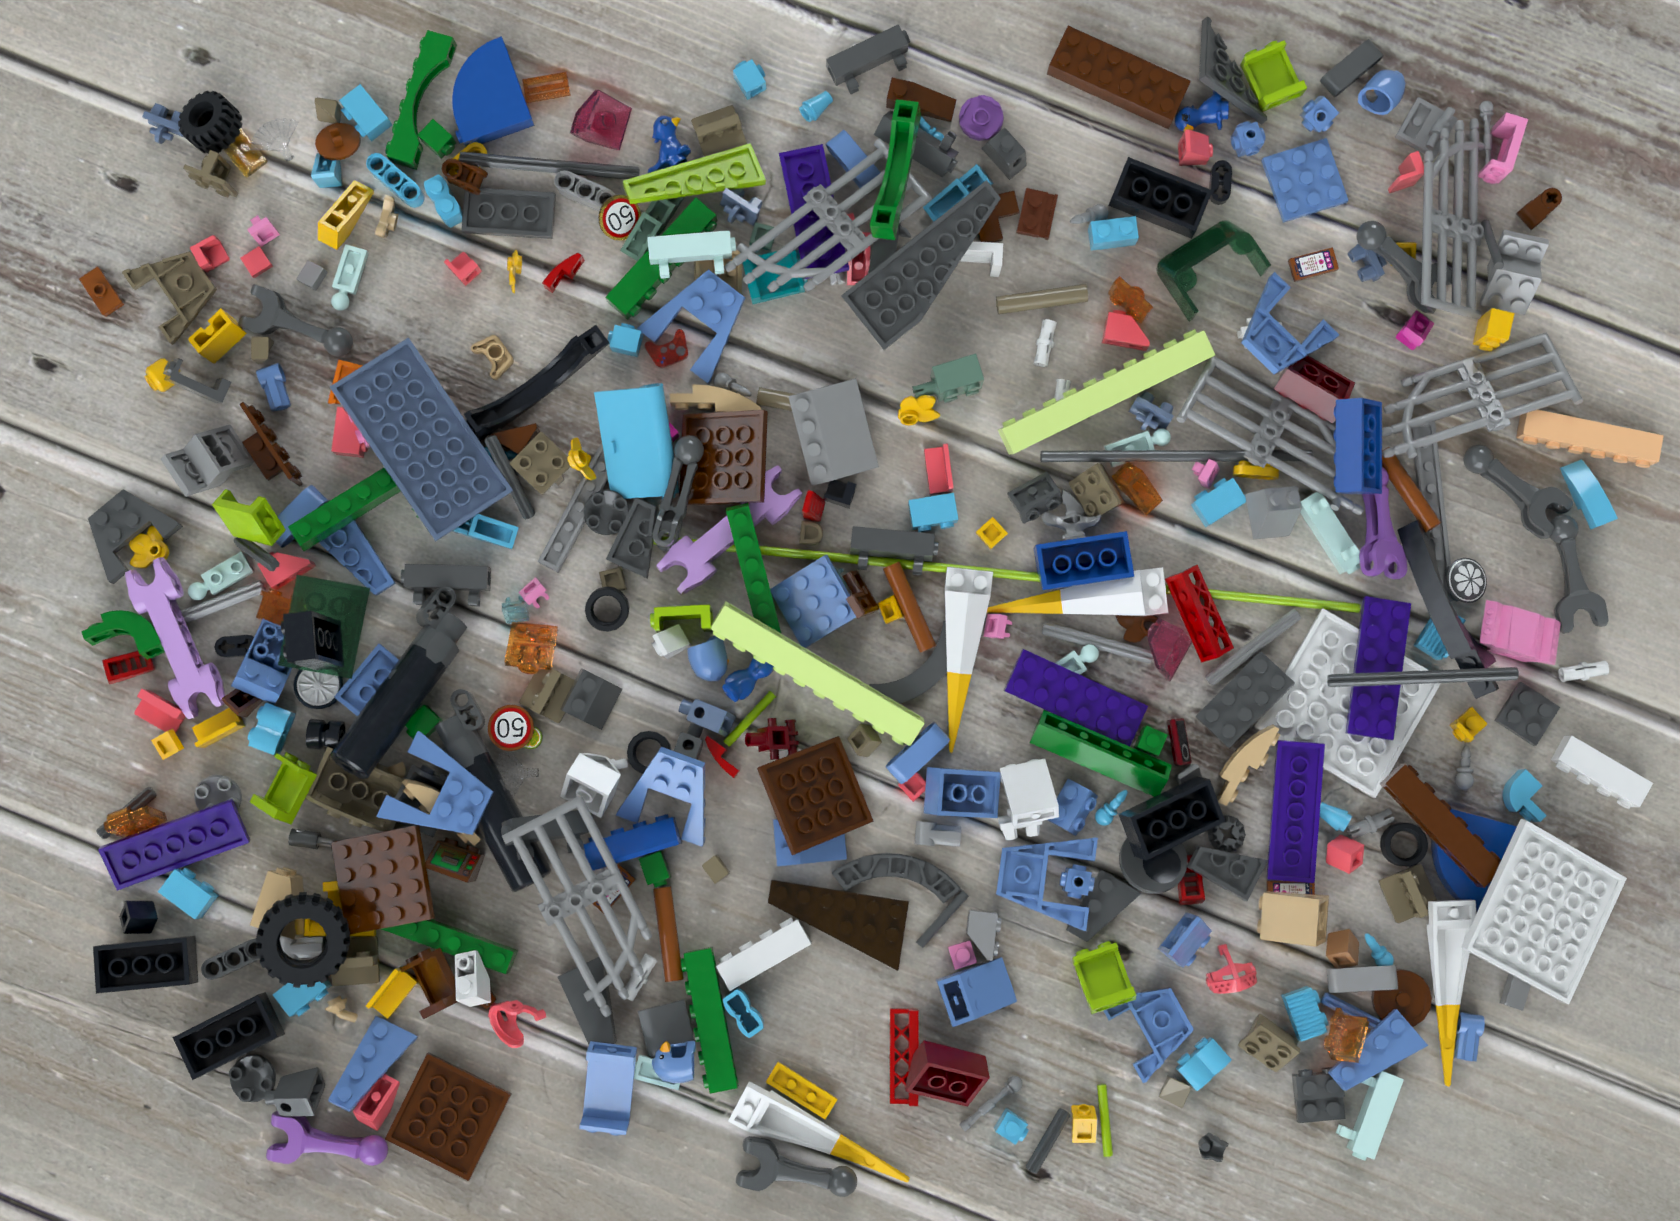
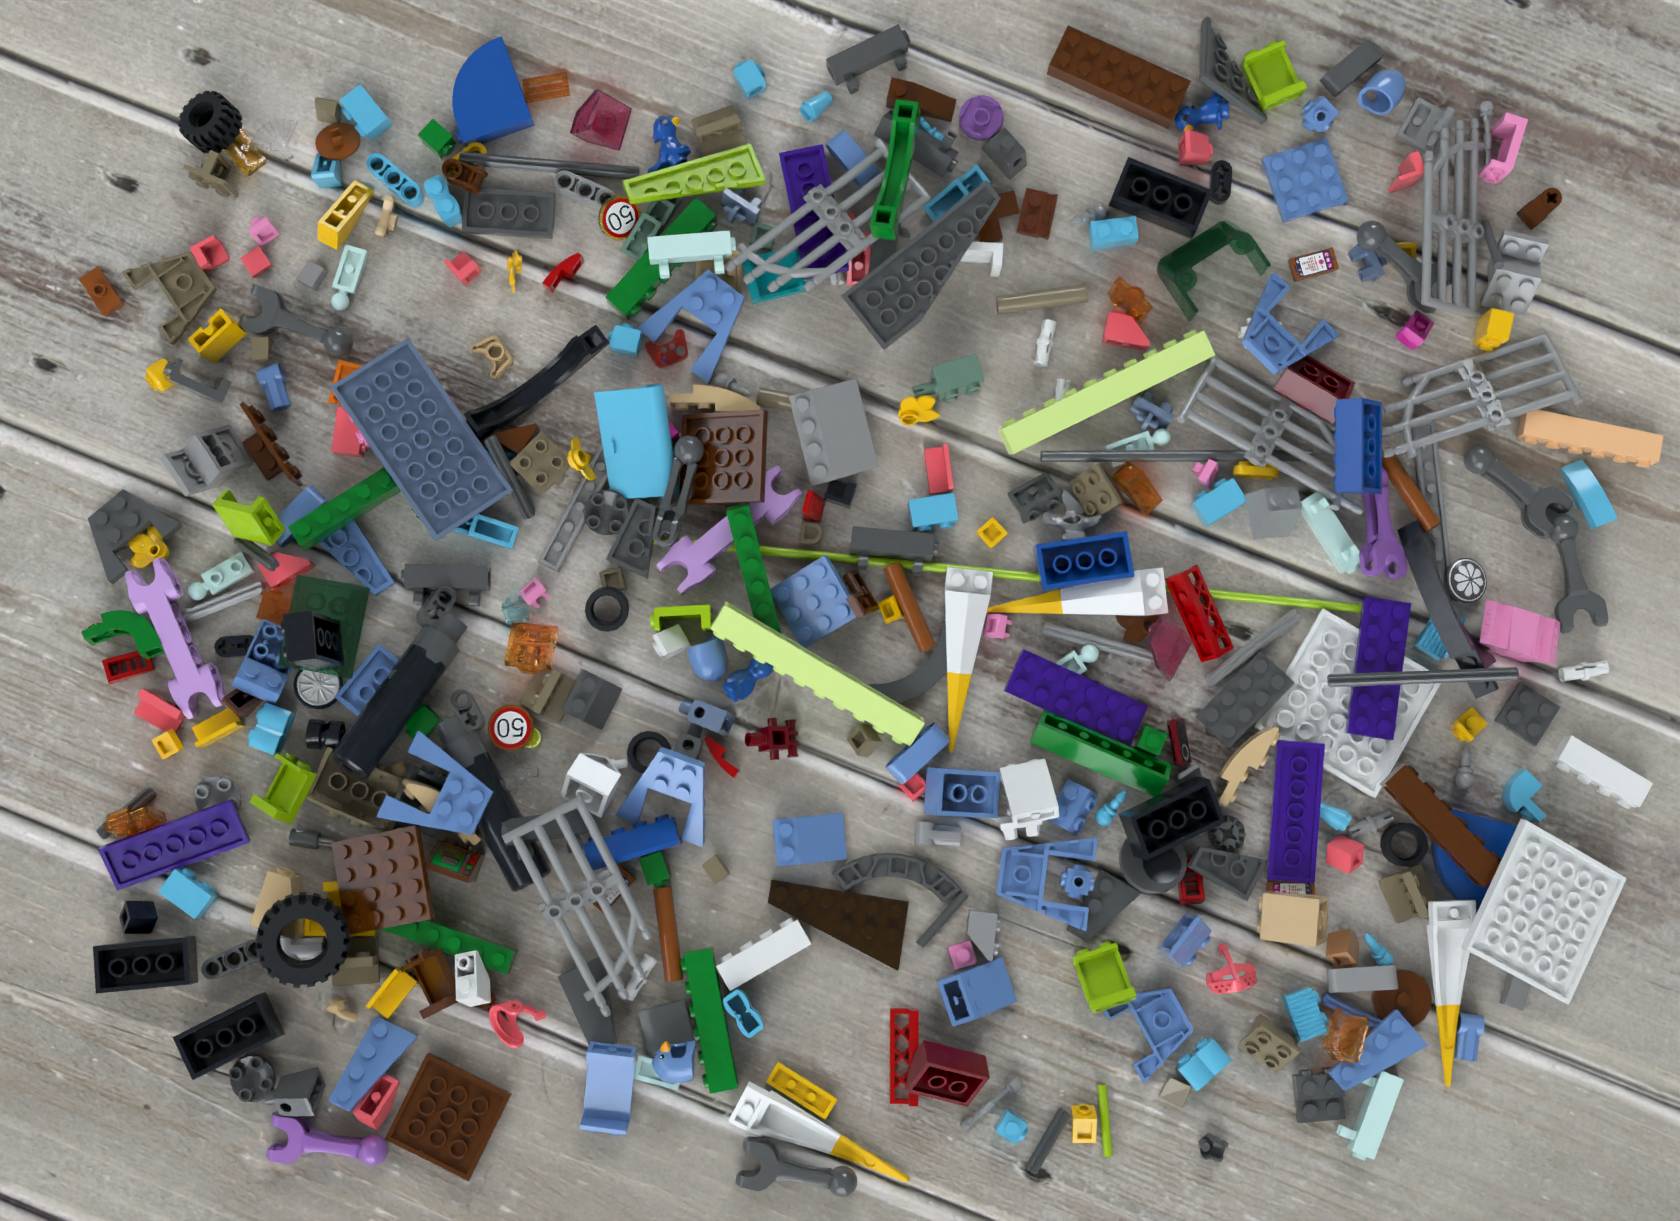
sand blue hips [142,103,185,144] -> none
medium azure brick [273,980,332,1017] -> none
green arch [385,30,457,170] -> none
lime bar [723,691,776,747] -> none
reddish brown plate [757,736,874,855] -> none
medium blue brick [1231,121,1265,157] -> none

